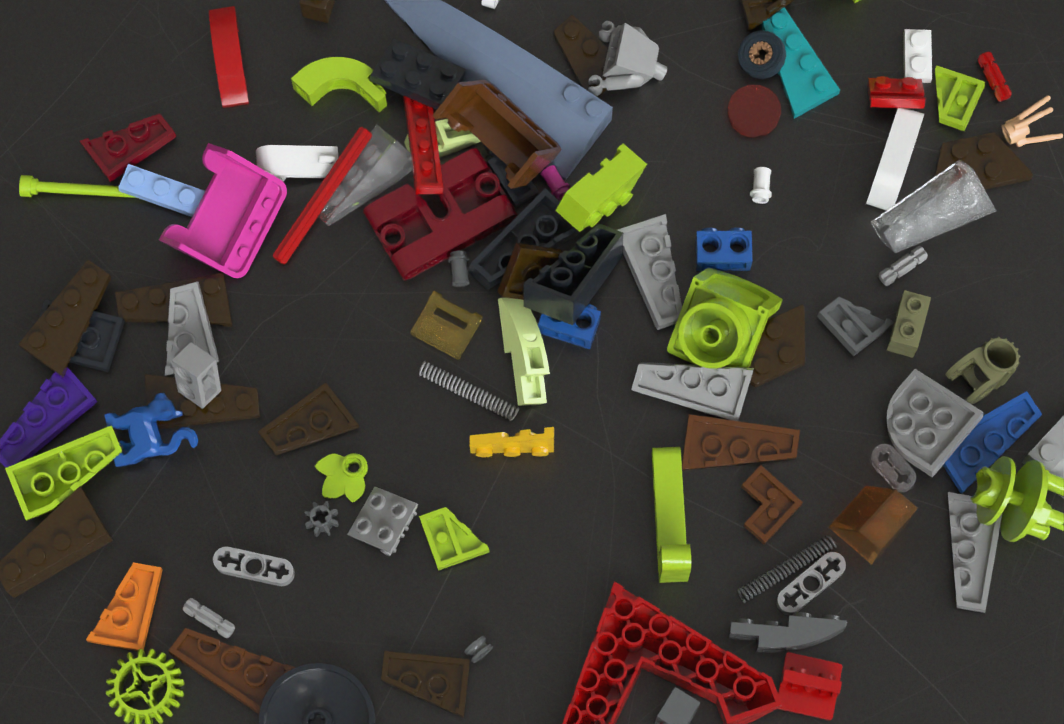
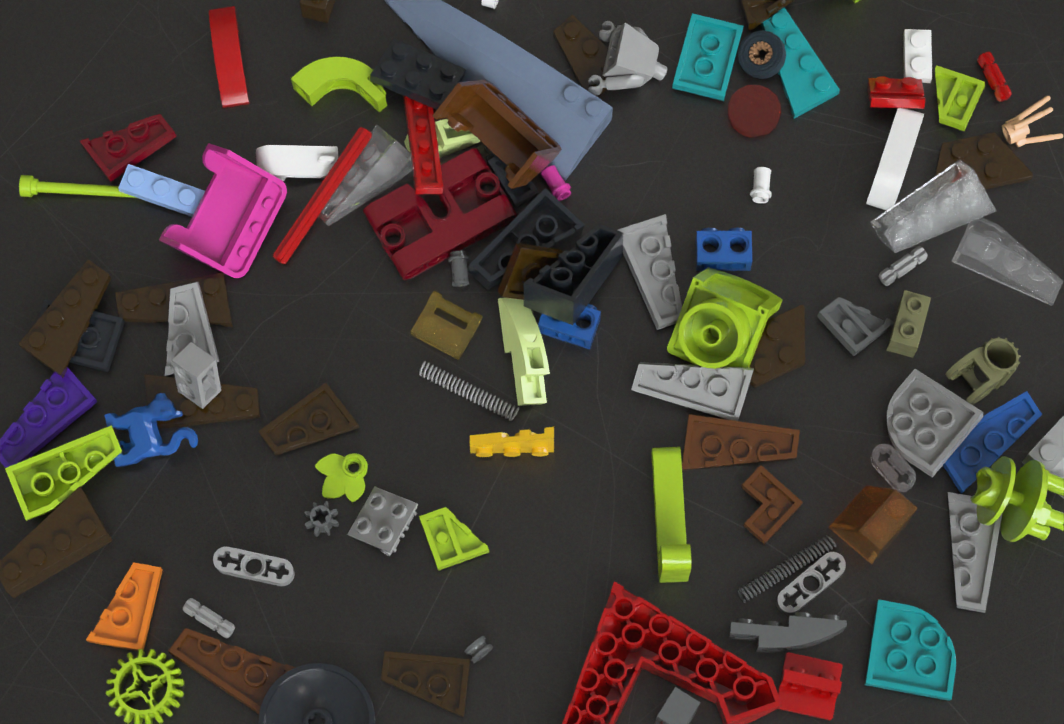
lime wedge [556,143,647,232] -> none
none -> teal plate [672,13,743,101]
none -> teal plate [864,599,956,701]
none -> clear wedge [952,214,1063,306]

